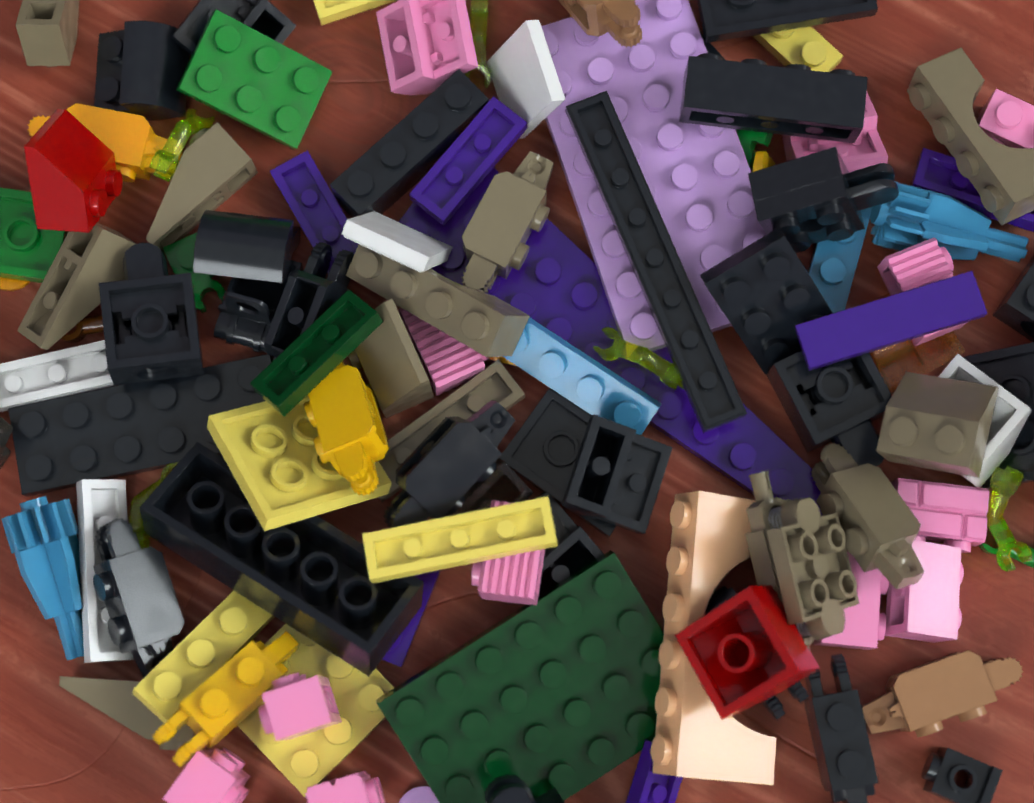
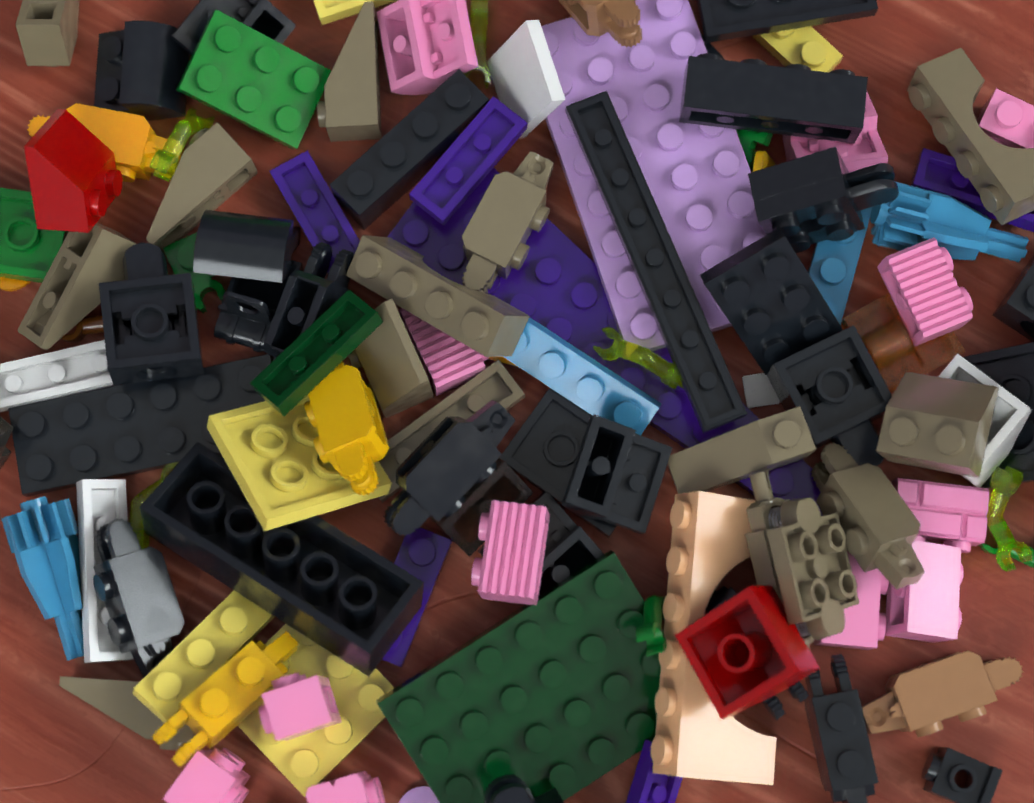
white tile [342,211,453,273] -> none
light yellow plate [362,496,558,583] -> none
dark purple tile [795,270,988,371] -> none
none -> dark tan slope [317,1,382,142]
none -> green arm [636,595,666,656]
none -> dark tan slope [667,406,816,494]
none -> white sticker [742,373,780,408]

